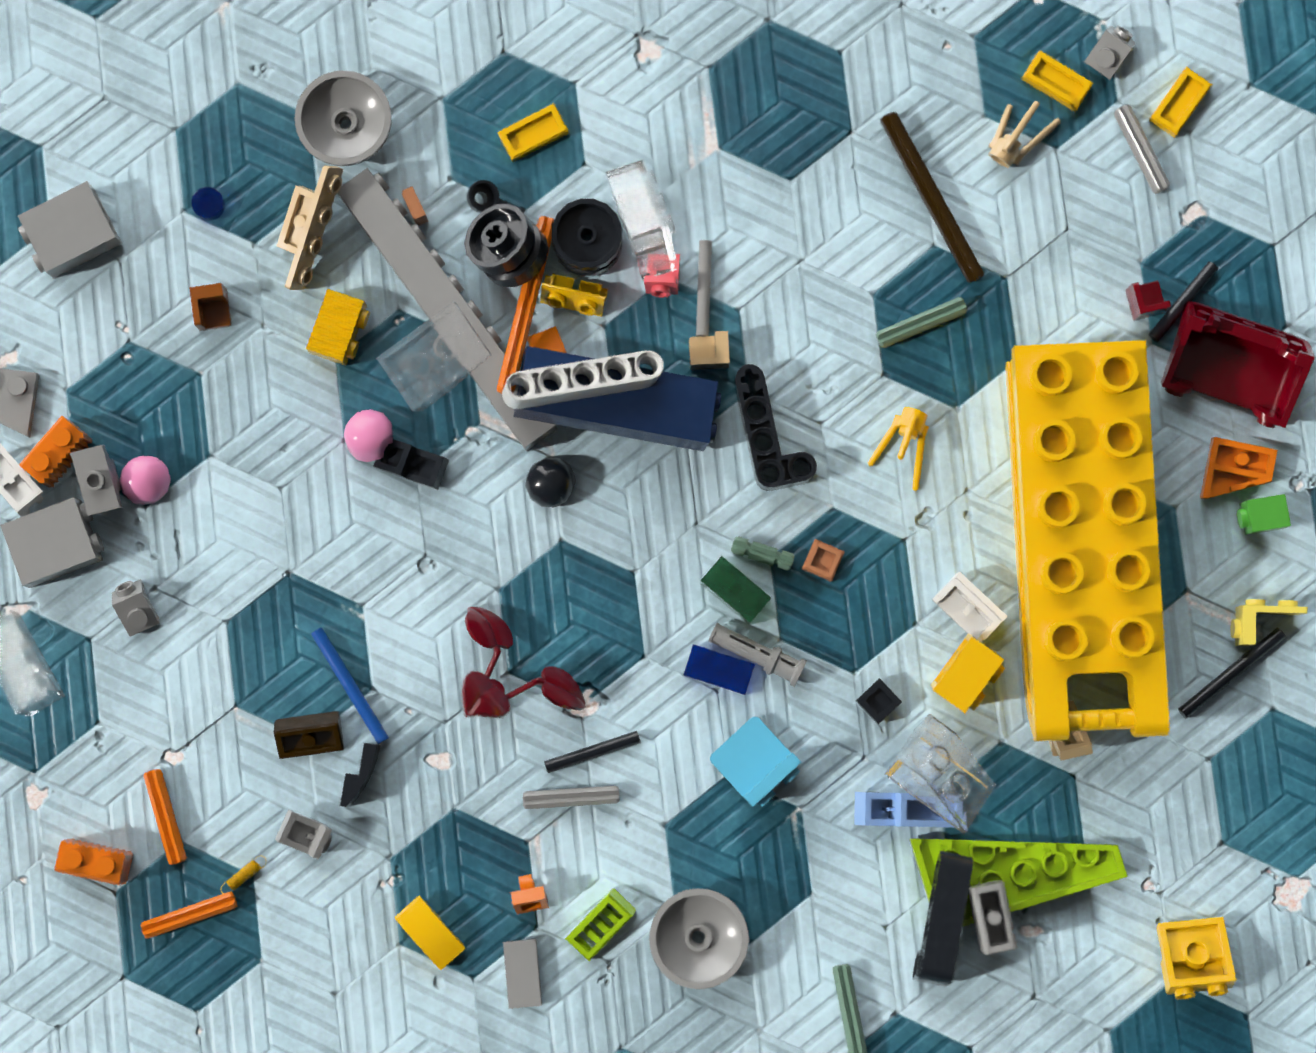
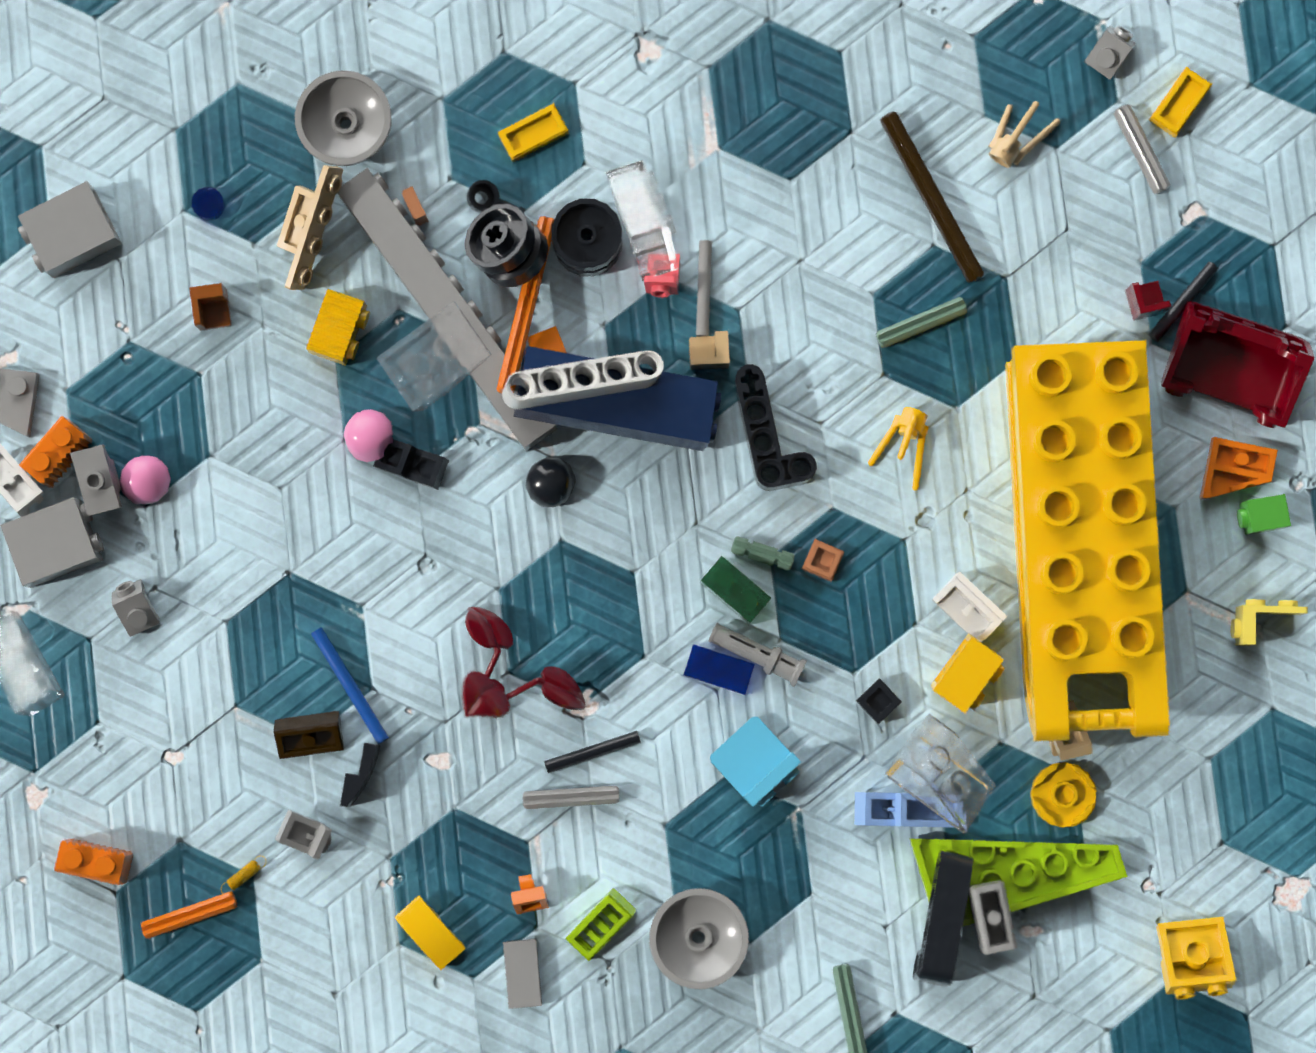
orange axle [143,769,187,865] -> none
yellow hinge [540,273,608,317] -> none
yellow tile [1022,50,1093,112] -> none
black bar [1178,627,1286,719] -> none
none -> yellow tile [1030,762,1096,828]

